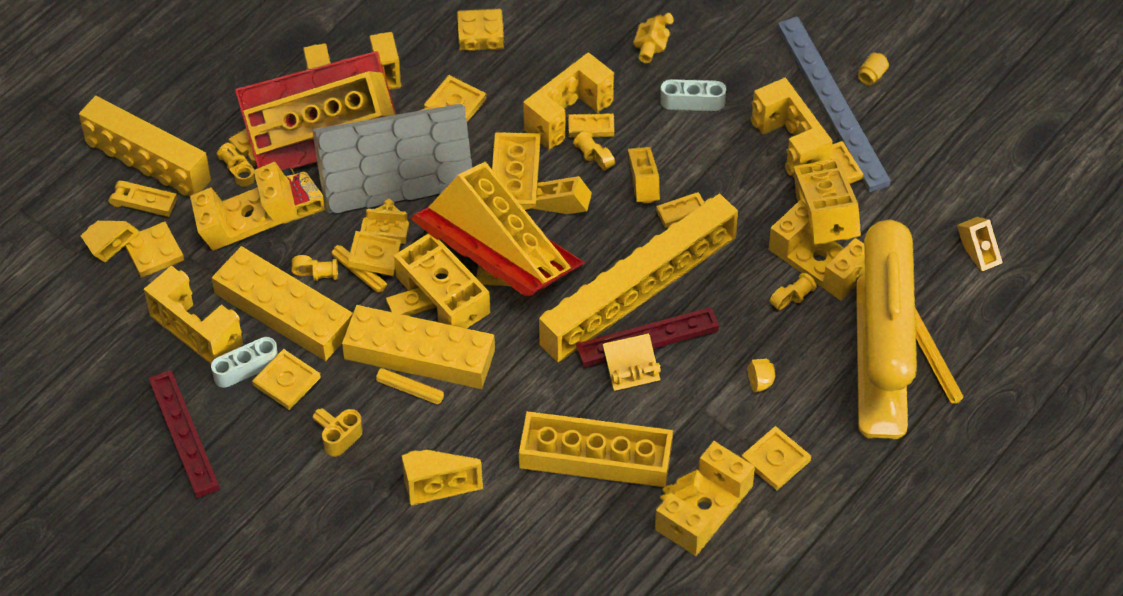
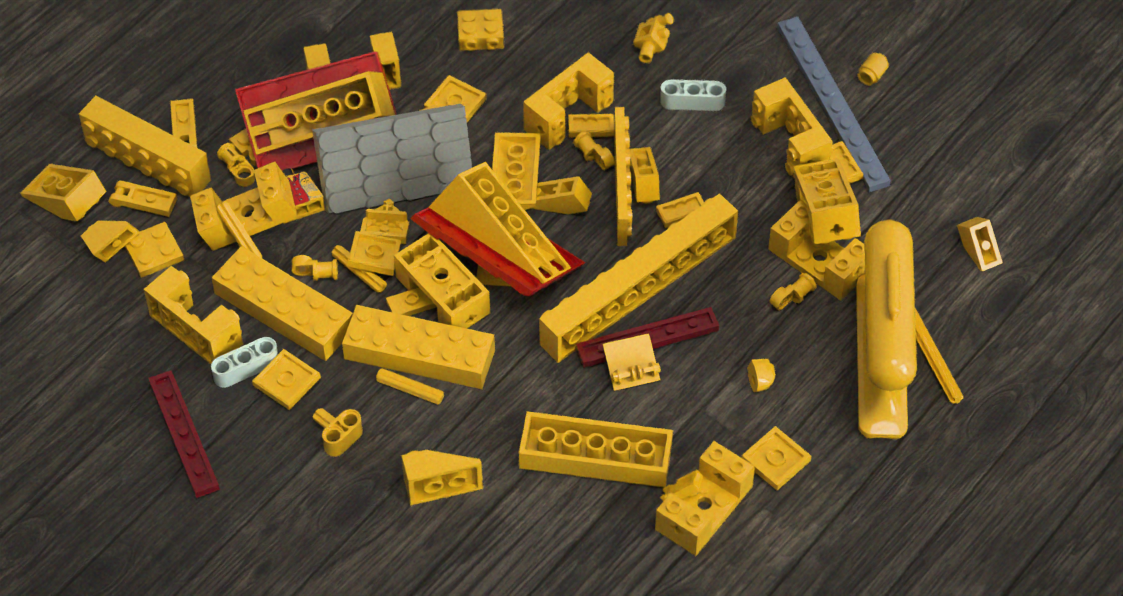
none -> yellow slope [20,164,106,221]
none -> yellow plate [170,99,198,148]
none -> yellow axle [216,201,262,258]
none -> yellow plate [614,107,632,246]

